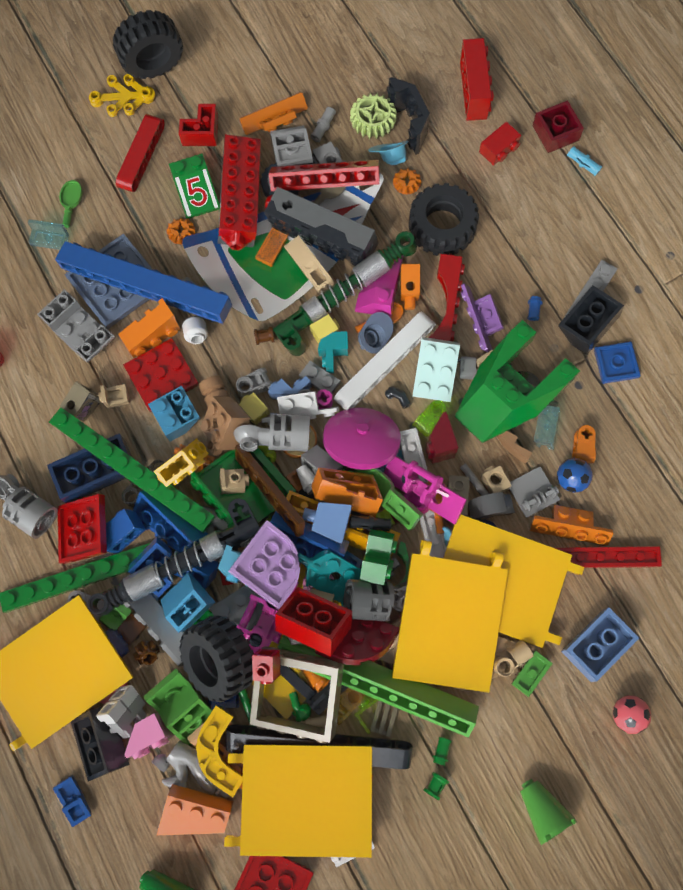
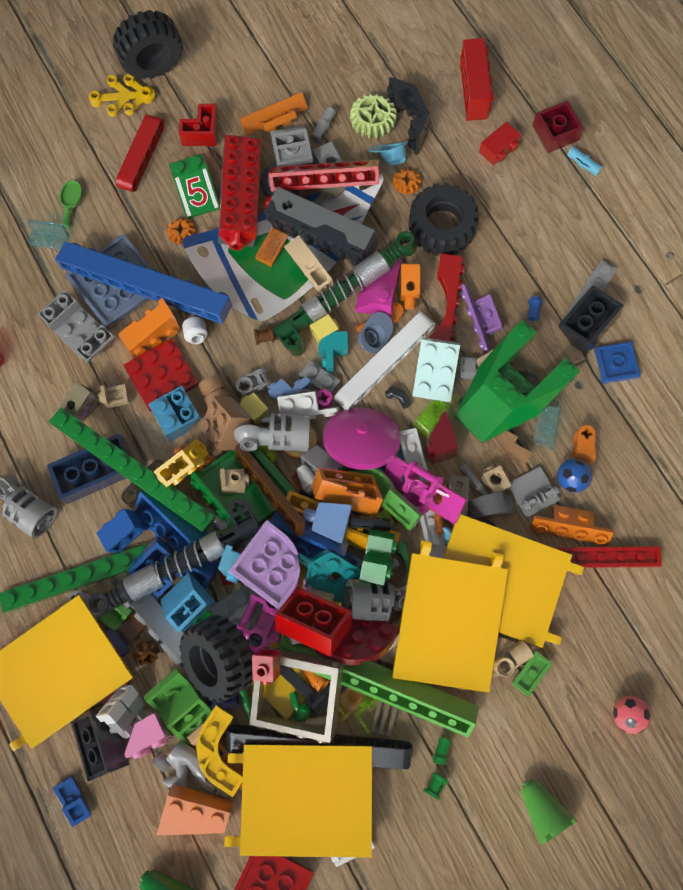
red plate [57,494,107,564] -> none
medium blue brick [561,607,639,682] -> none

